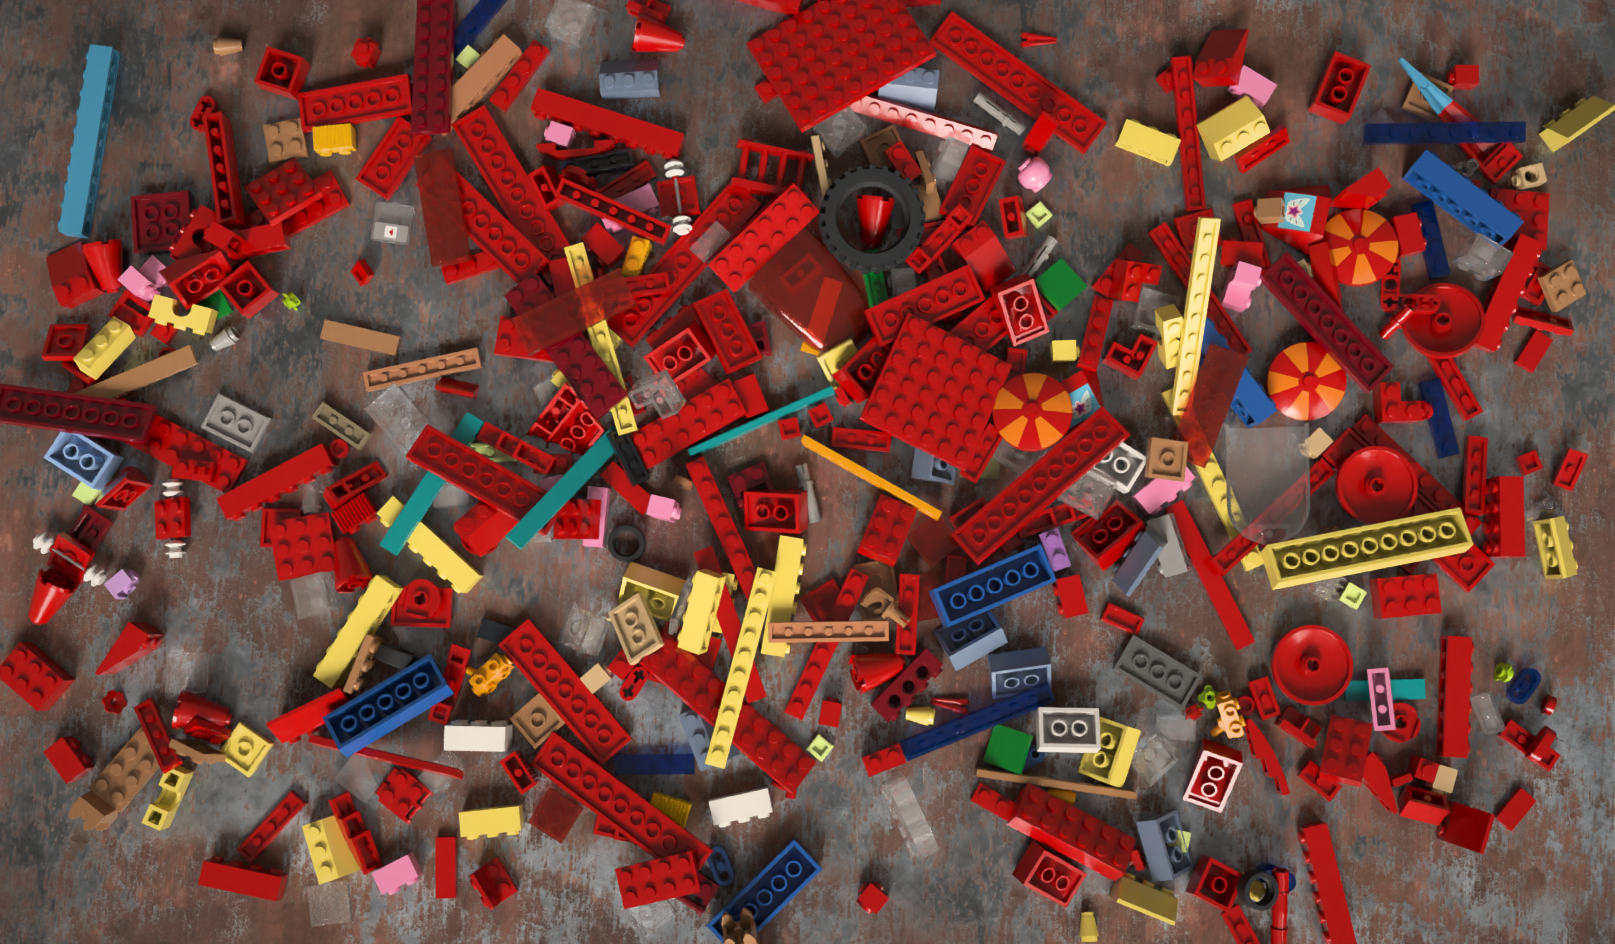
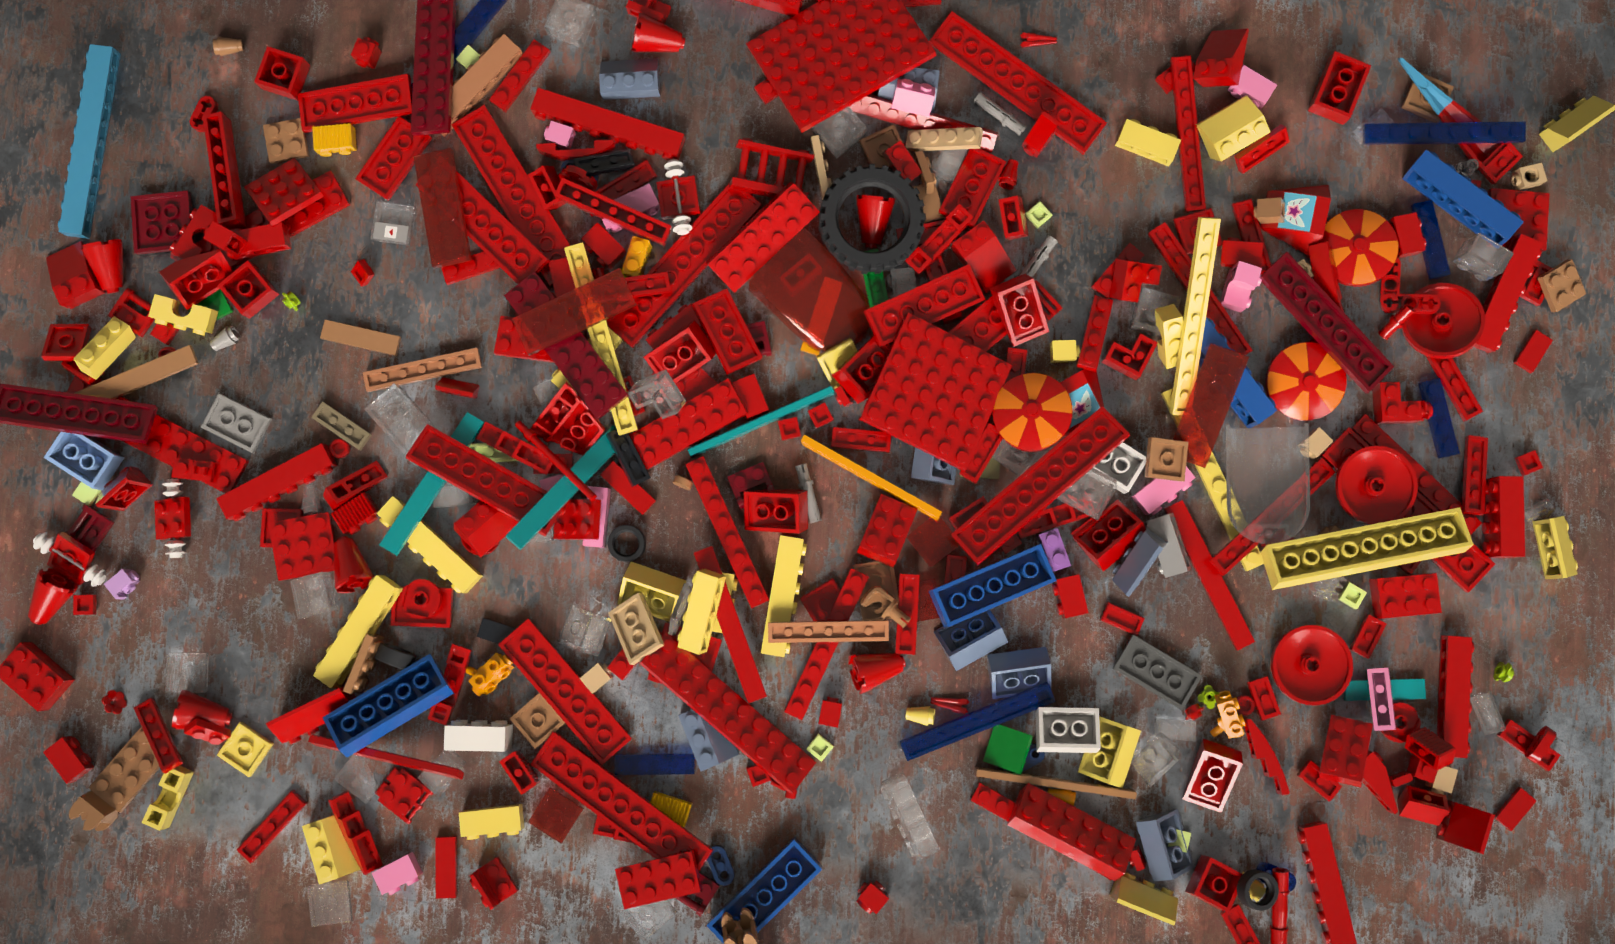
red slope [95,622,165,675] -> none
bright pink brick [118,255,168,303] -> none
medium nougat plate [169,739,227,764] -> none
red brick [198,856,288,901] -> none
red beam [619,666,649,701] -> none
bright pink brick [646,494,682,523] -> none
clear plate [689,221,731,263] -> none
light yellow plate [705,567,777,769] -> none
white brick [709,786,773,827] -> none
red brick [861,742,906,777] -> none
dark red brick [870,648,944,722] -> none
red slope [1012,840,1087,908] -> none
bright pink piece [1018,157,1053,193] -> none
green tile [1034,258,1087,311] -> none
light yellow cone [1079,912,1099,942] -> none
red panel [1275,705,1321,749] -> none
red slope [1329,167,1392,210] -> none
red brick [1446,65,1479,90] -> none
clear blue plate [1506,668,1541,704] -> none
red plate [1511,306,1574,337] -> none
red tile [1540,695,1557,716] -> none
red plate [1551,447,1588,491] -> none
none -> red plate [73,595,97,615]
none -> red bar [515,420,597,501]
none -> red tile [746,764,772,787]
none -> bright pink brick [891,79,935,117]
none -> tan plate [906,127,983,151]
none -> red cone [998,159,1019,190]
none -> red plate [1349,614,1387,659]
none -> red brick [1404,727,1456,771]

